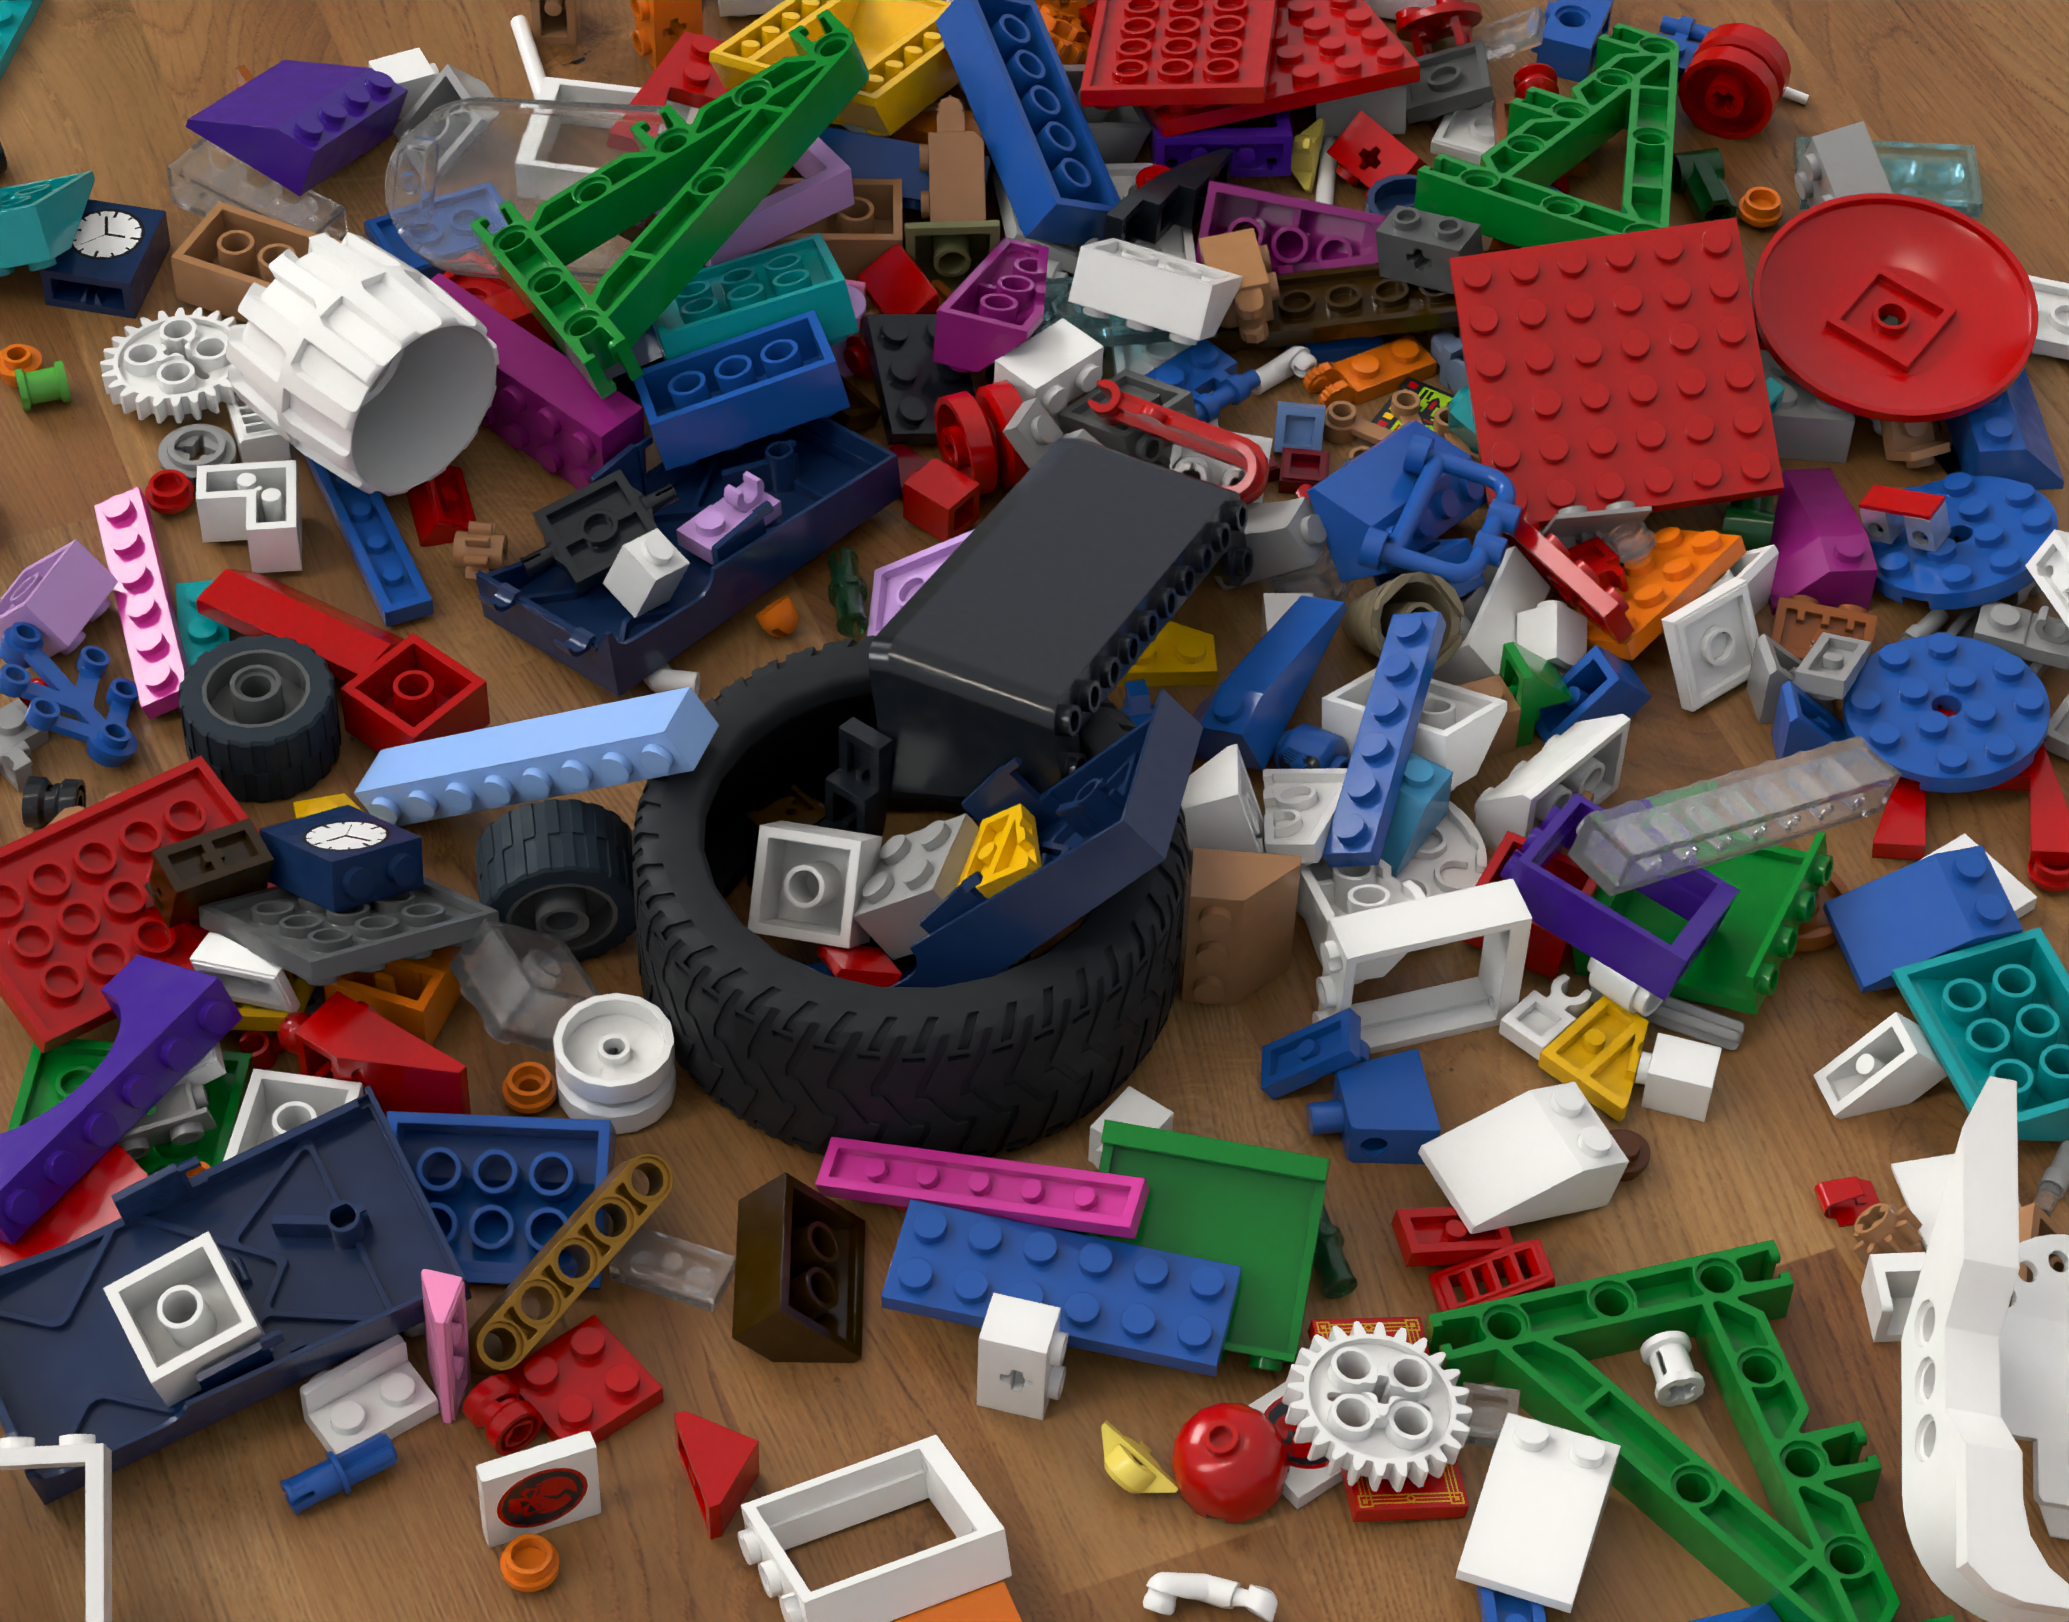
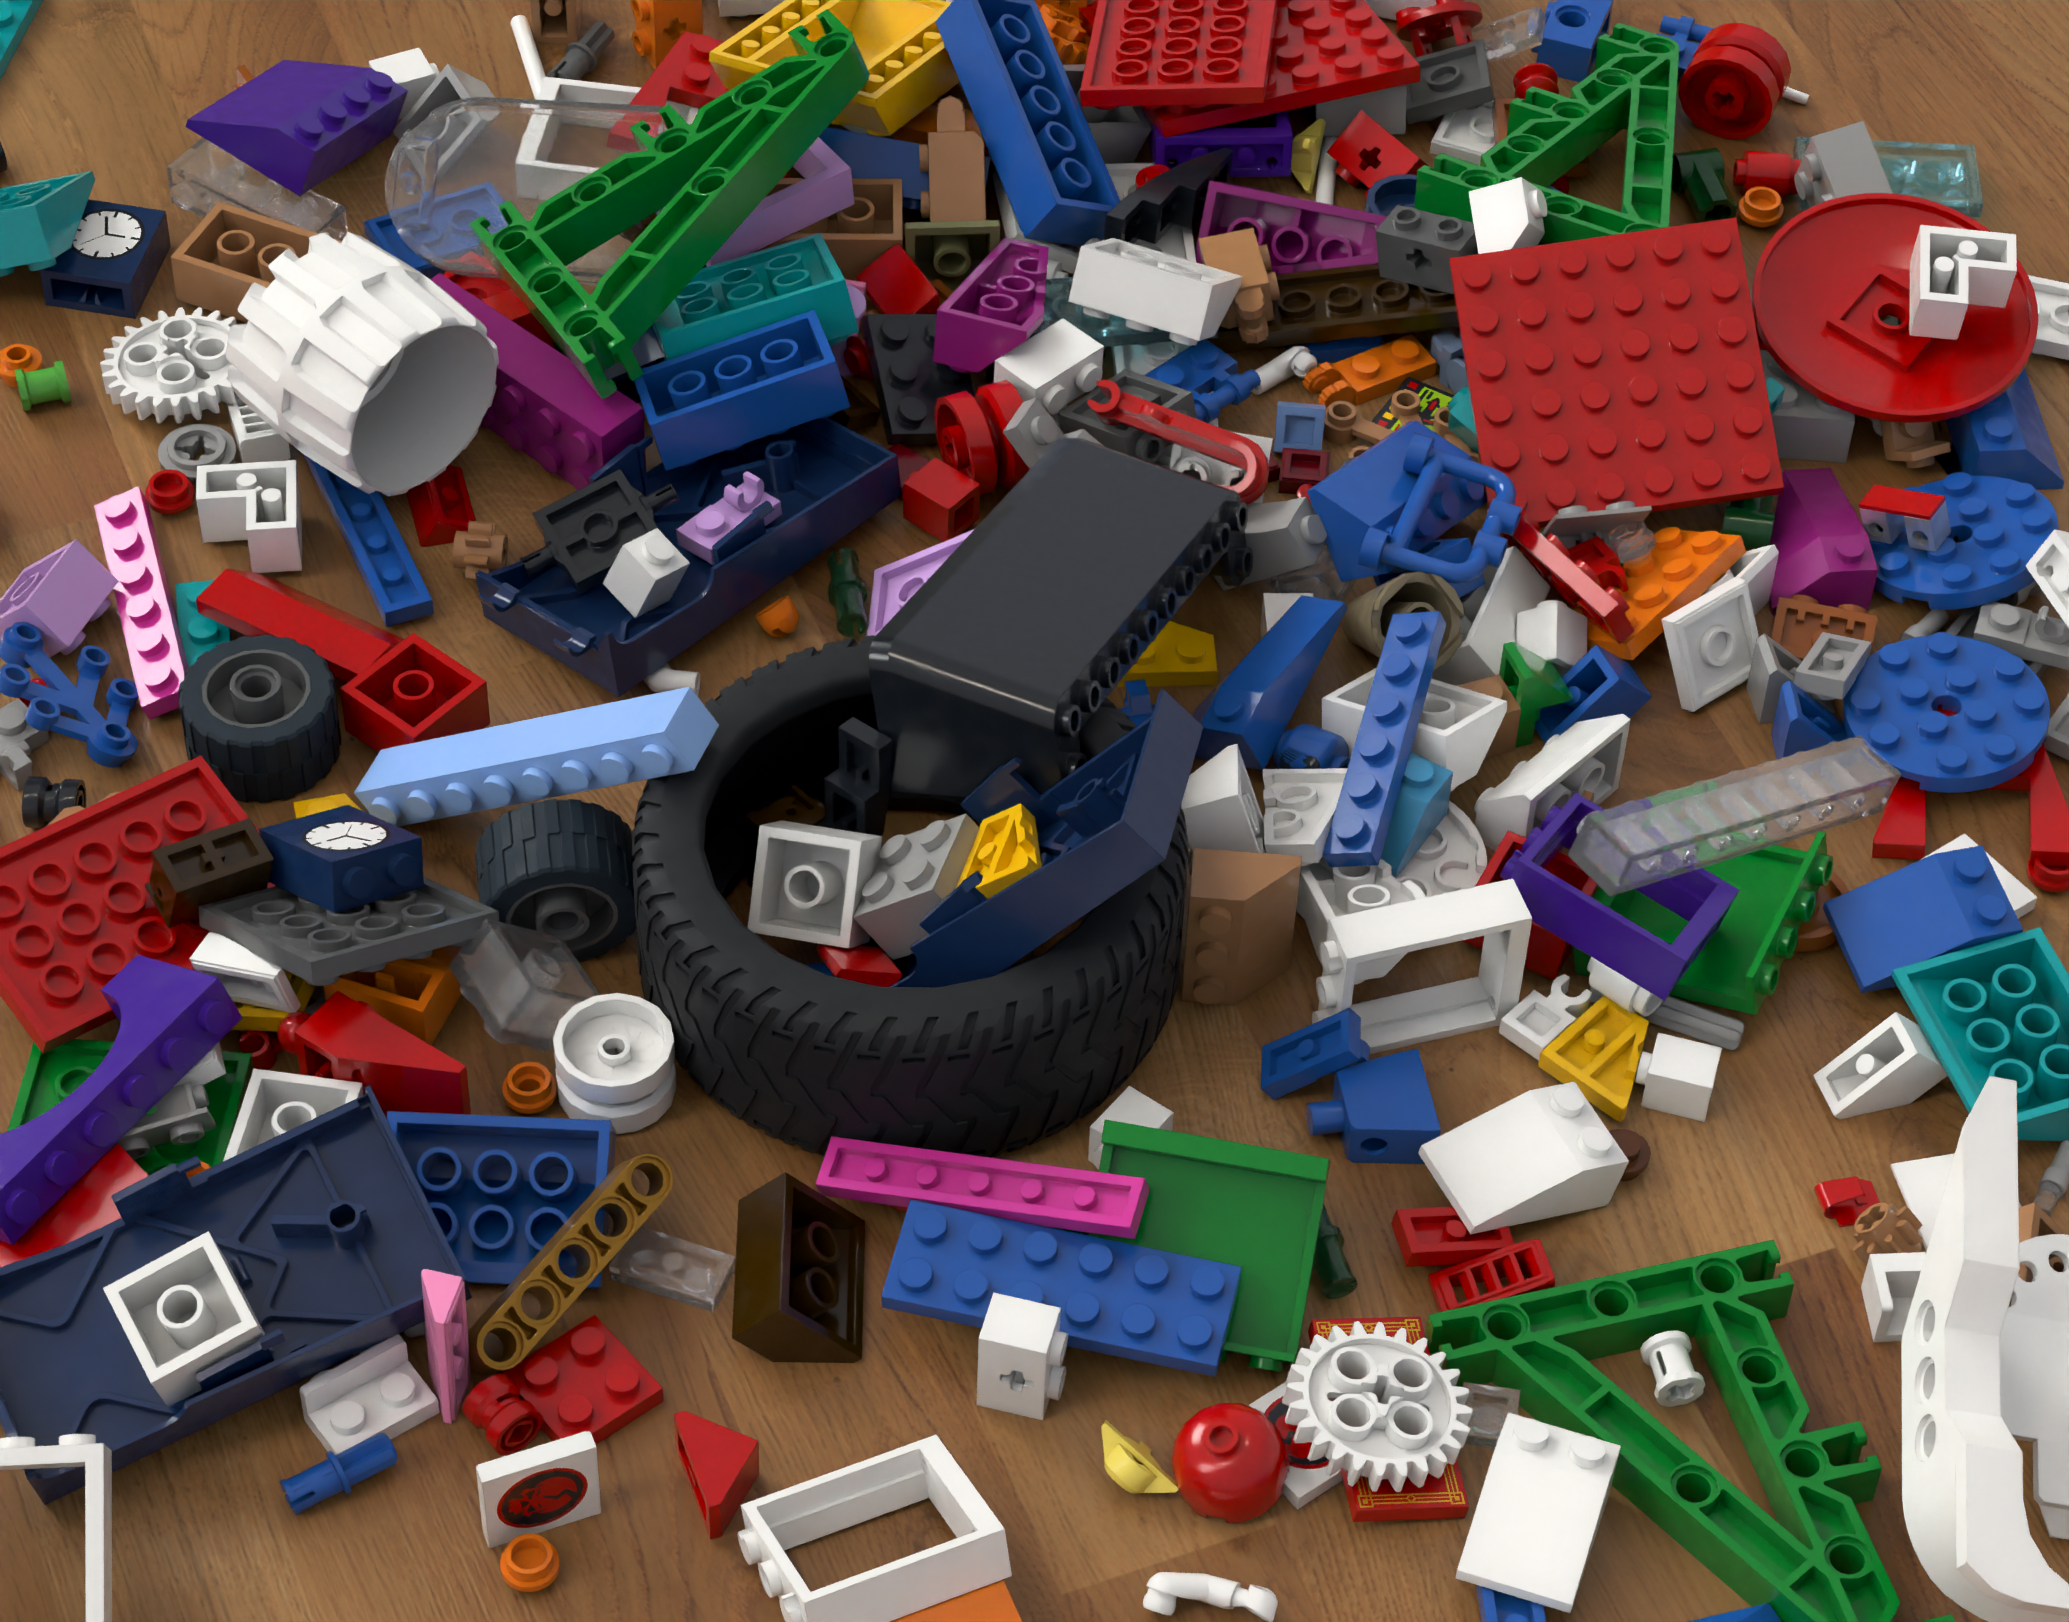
none -> dark grey axle [547,21,615,80]
none -> white slope [1469,177,1547,254]
none -> red brick [1733,150,1801,199]
none -> white brick [1909,225,2017,340]

